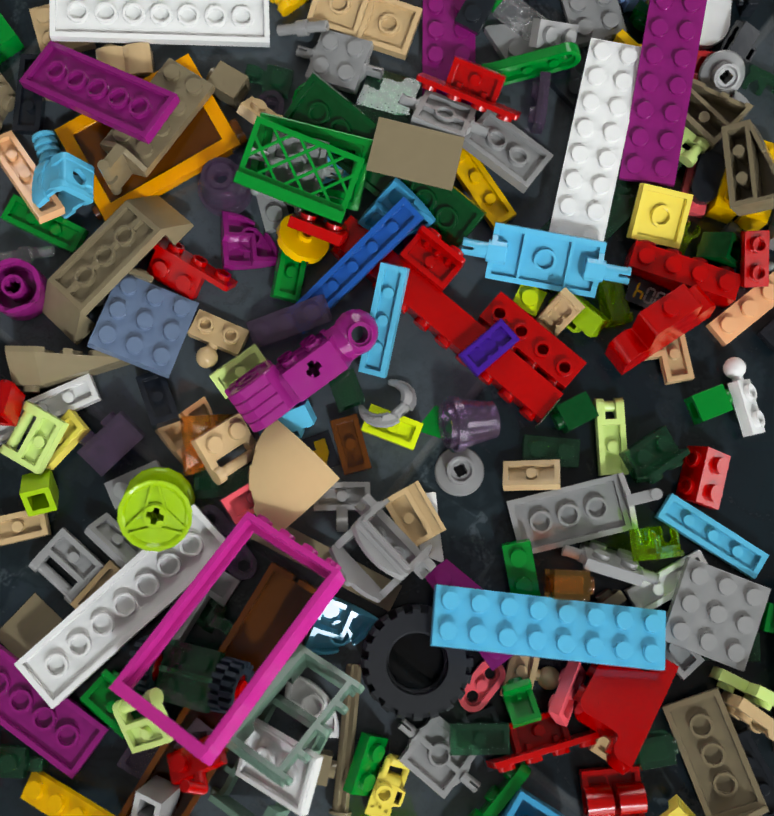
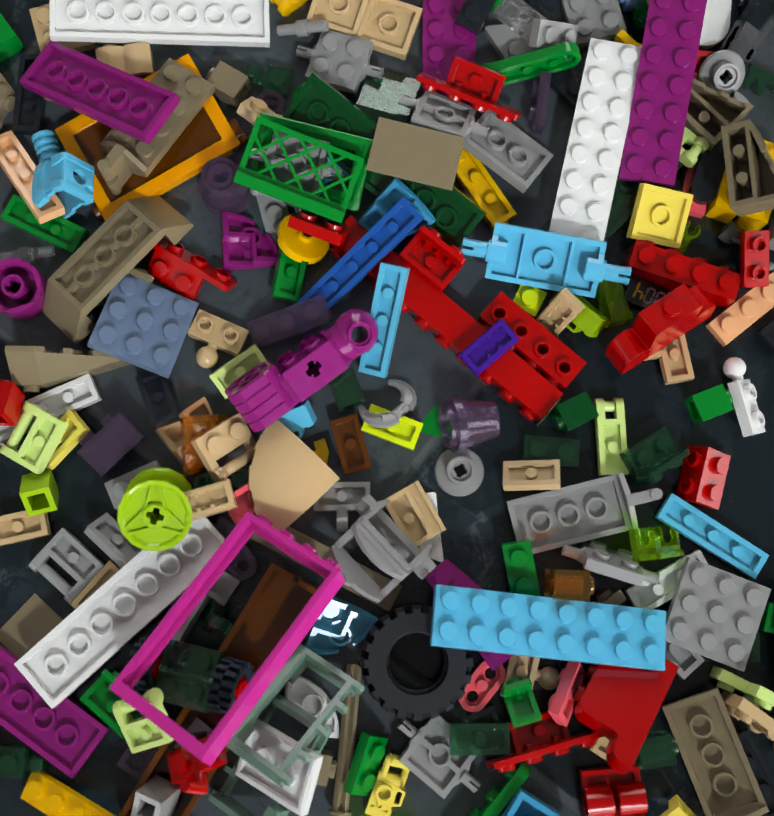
dark green brick [696,232,742,269] -> none
none -> tan plate [183,479,238,521]

